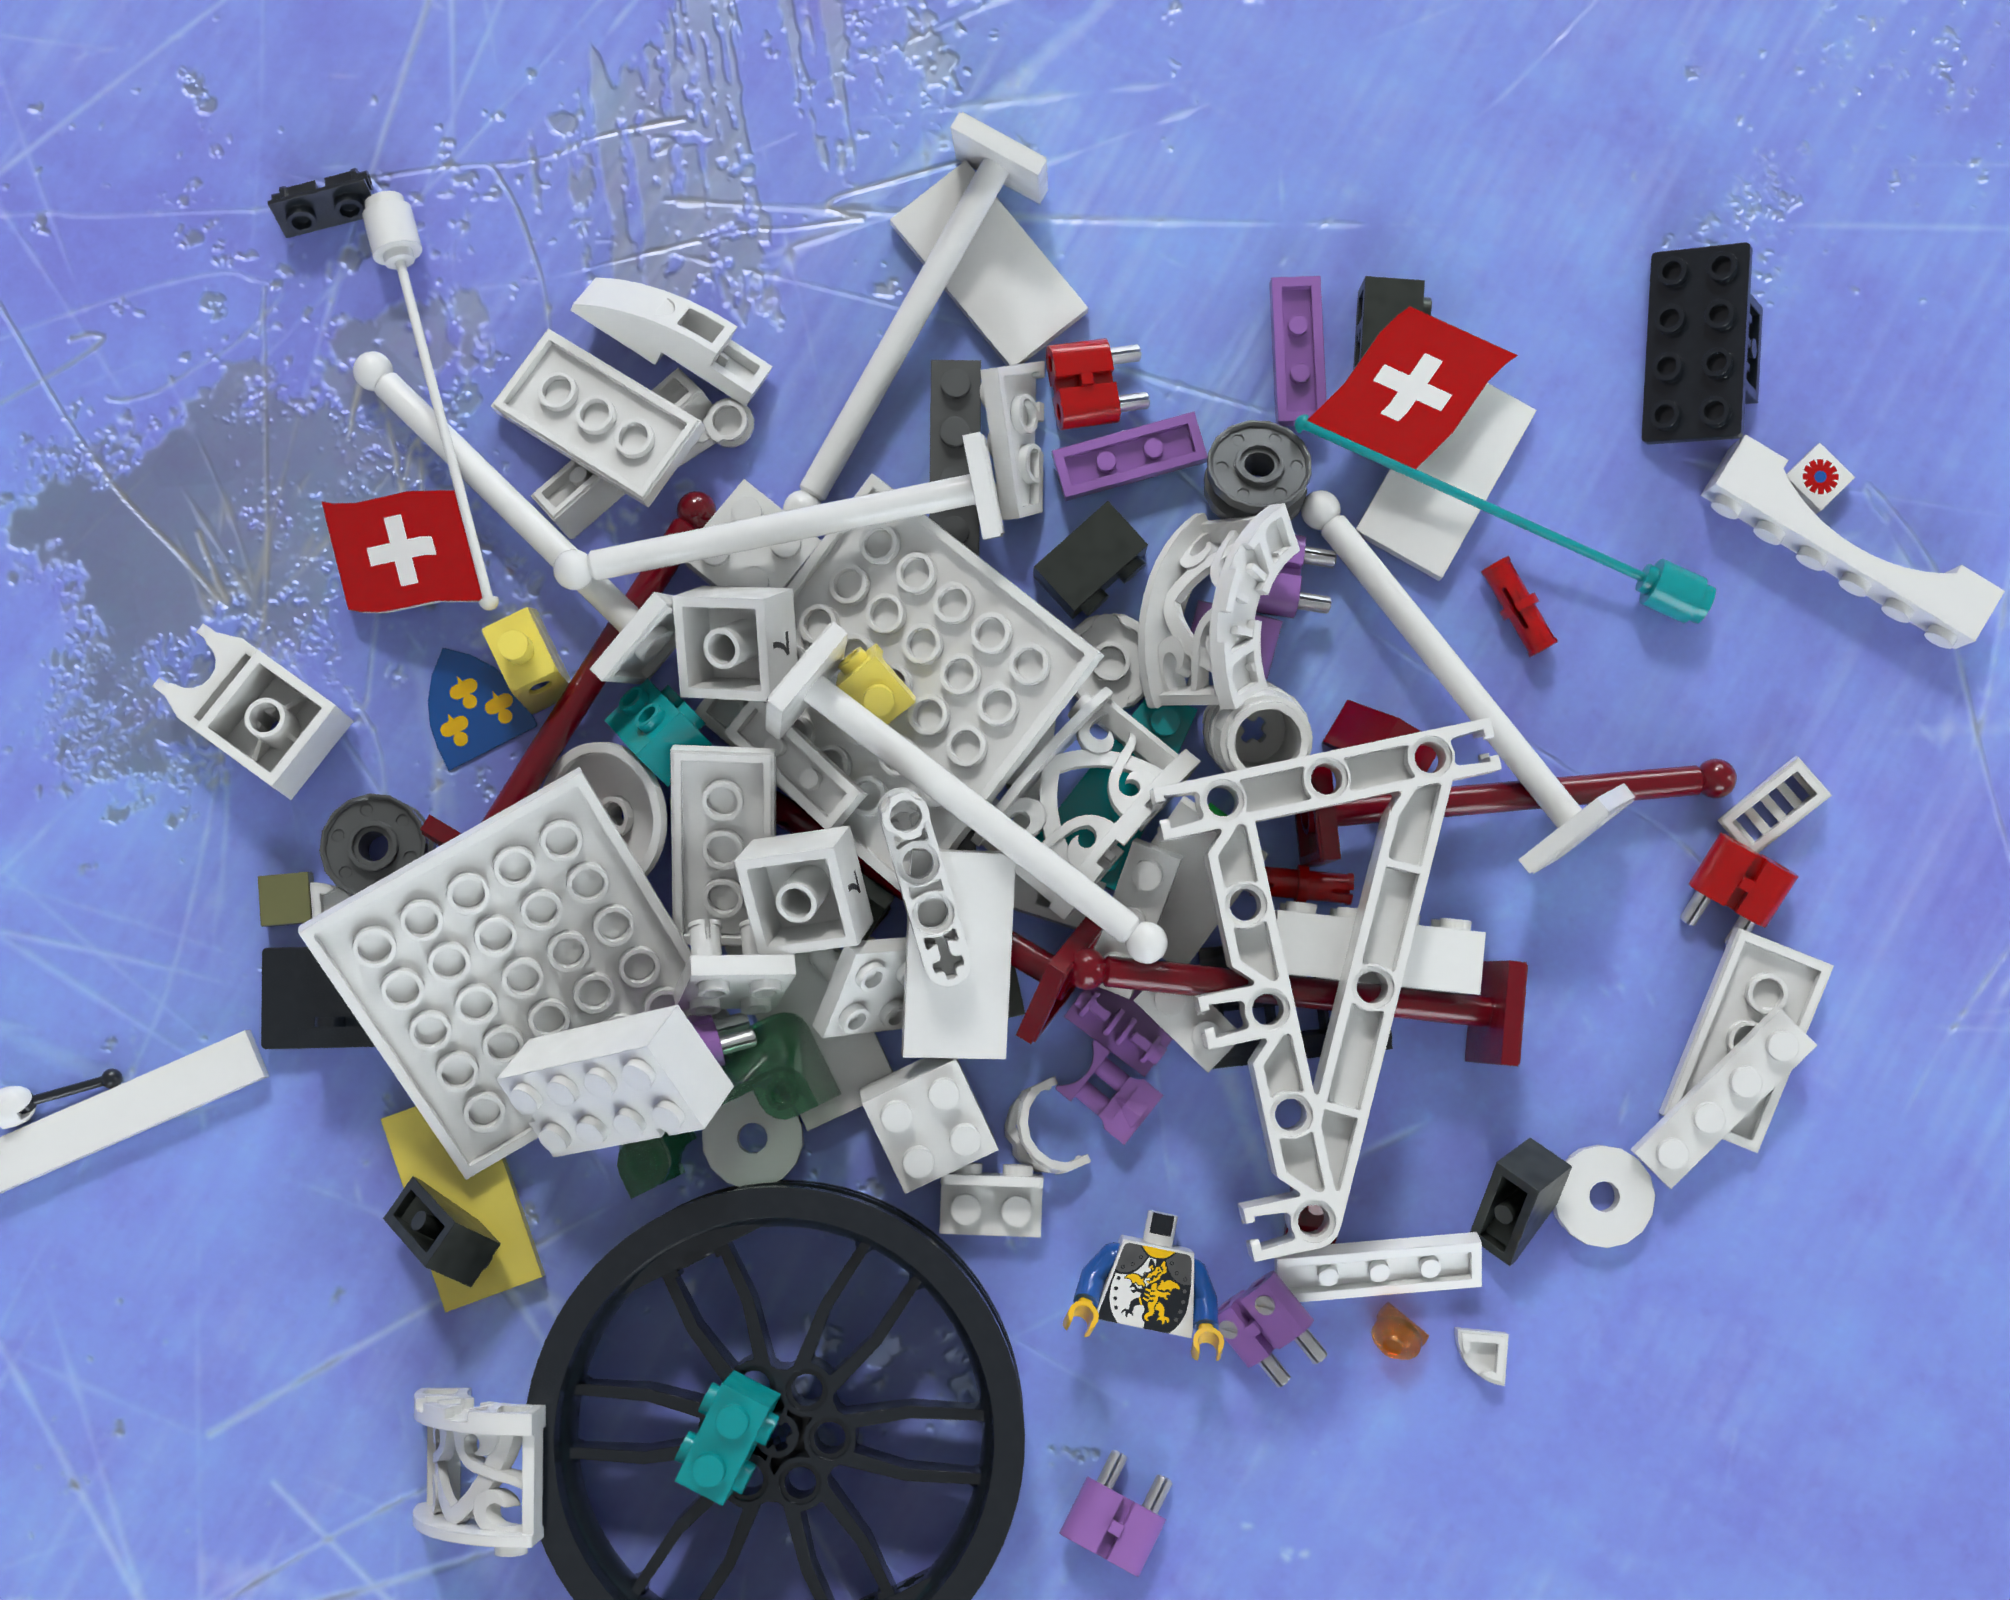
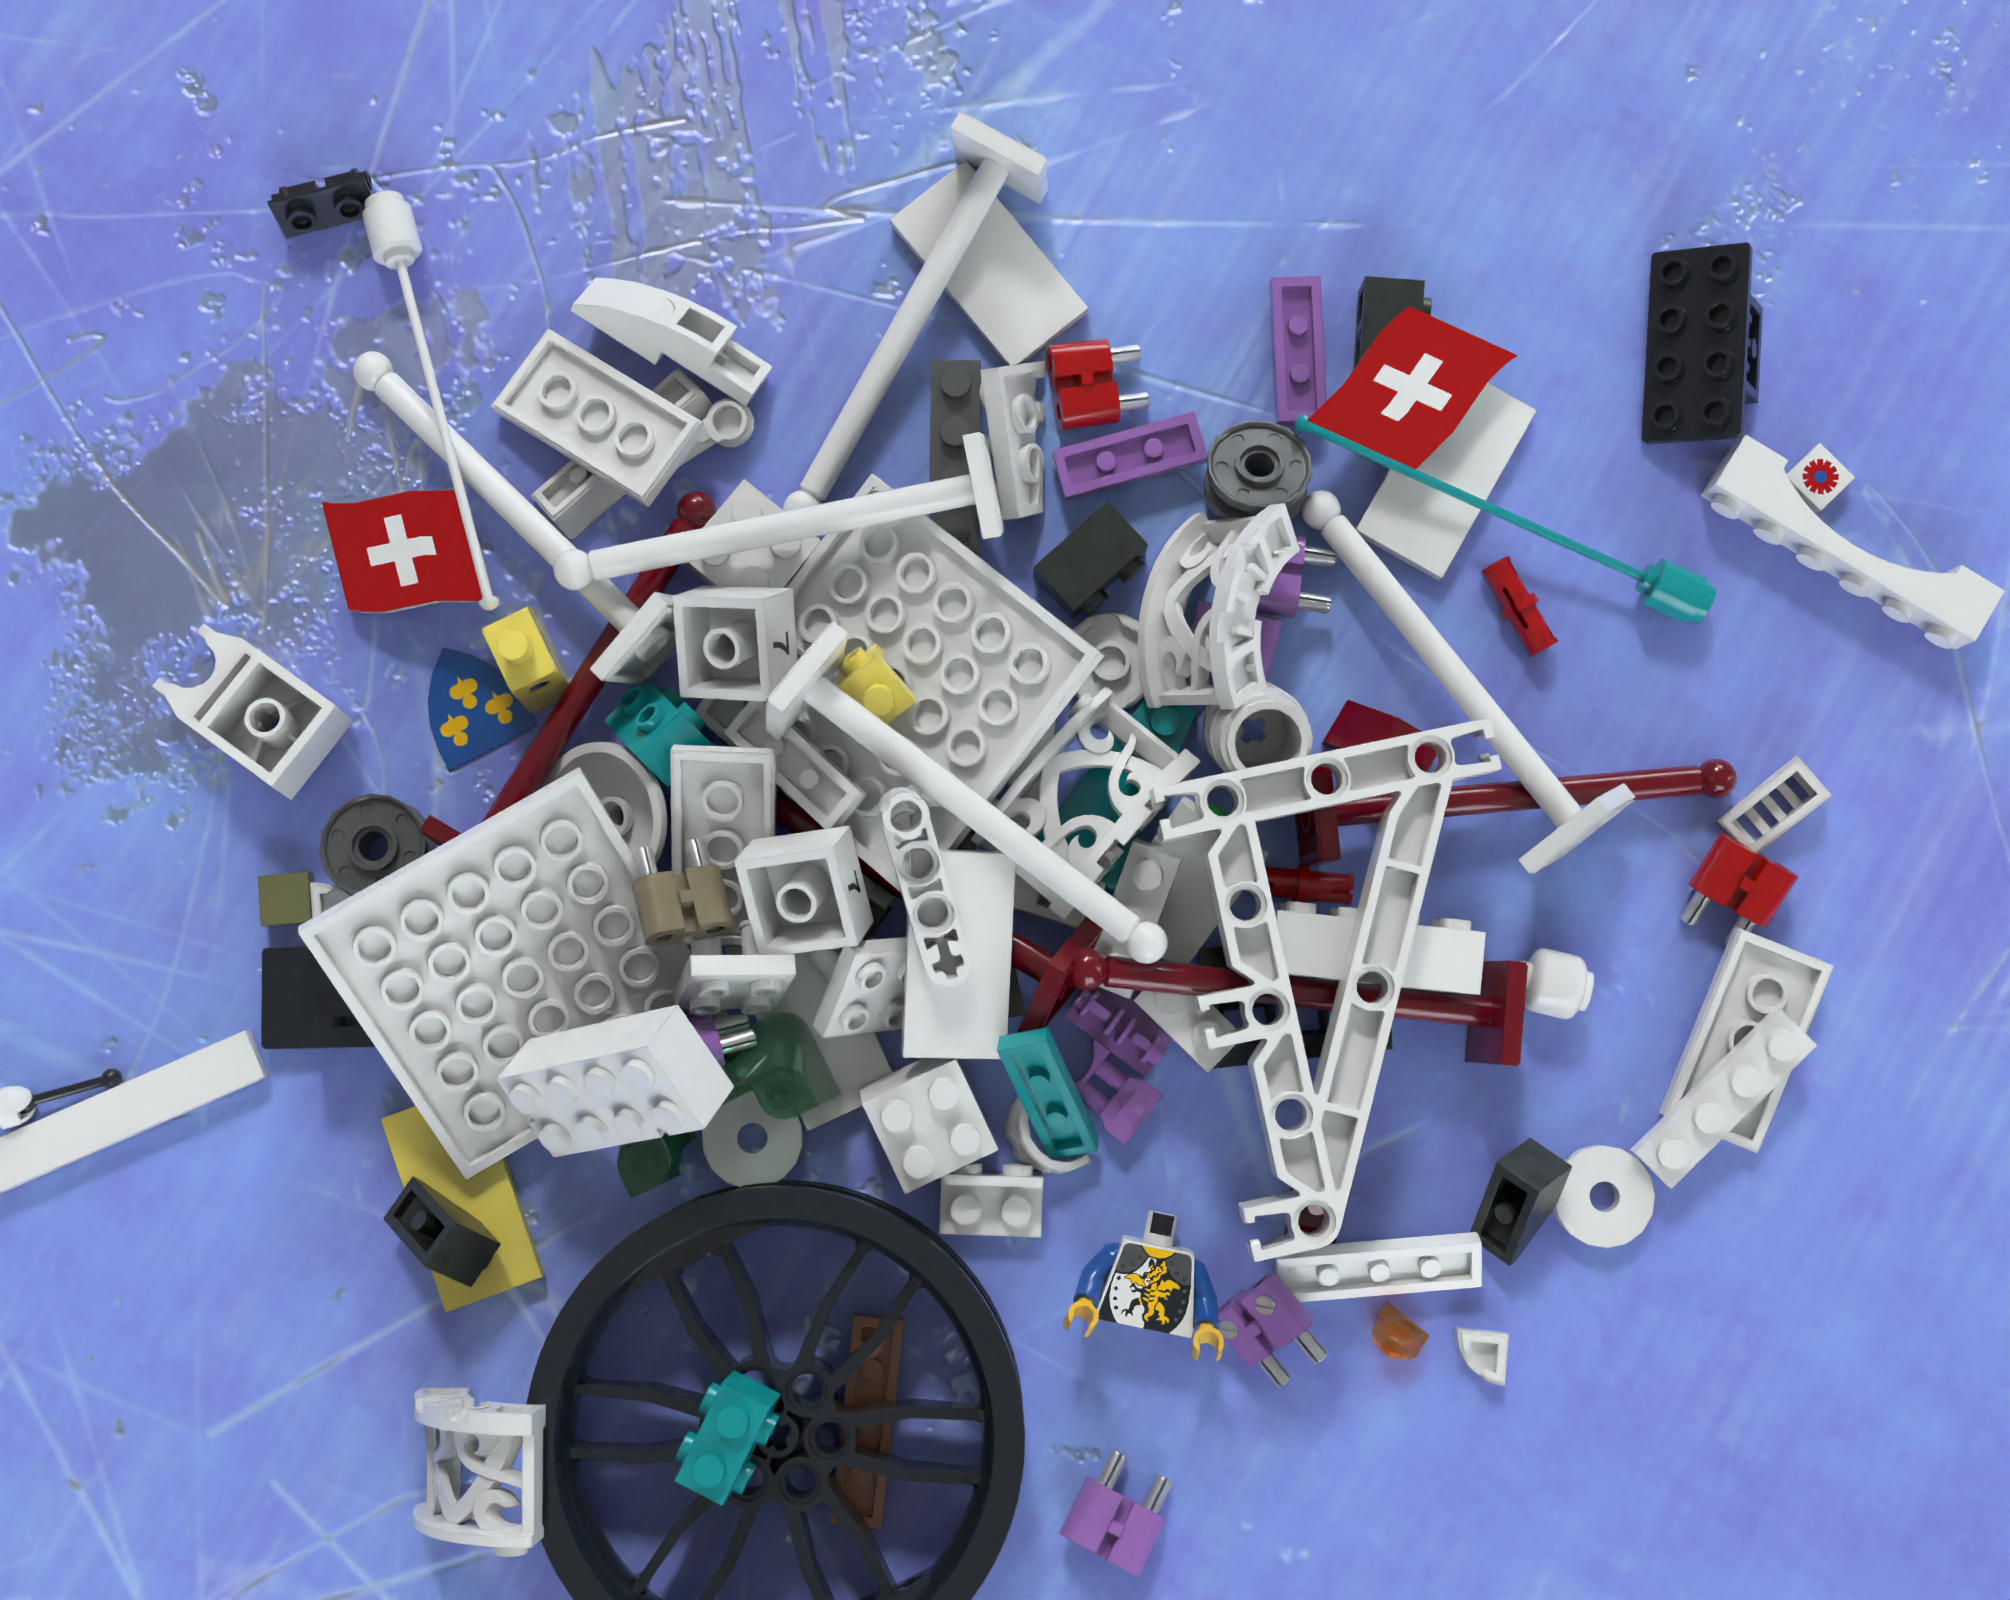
none -> dark tan piece [631,839,735,947]
none -> nougat plate [830,1313,904,1529]
none -> teal plate [997,1027,1099,1159]
none -> white head [1520,948,1594,1019]

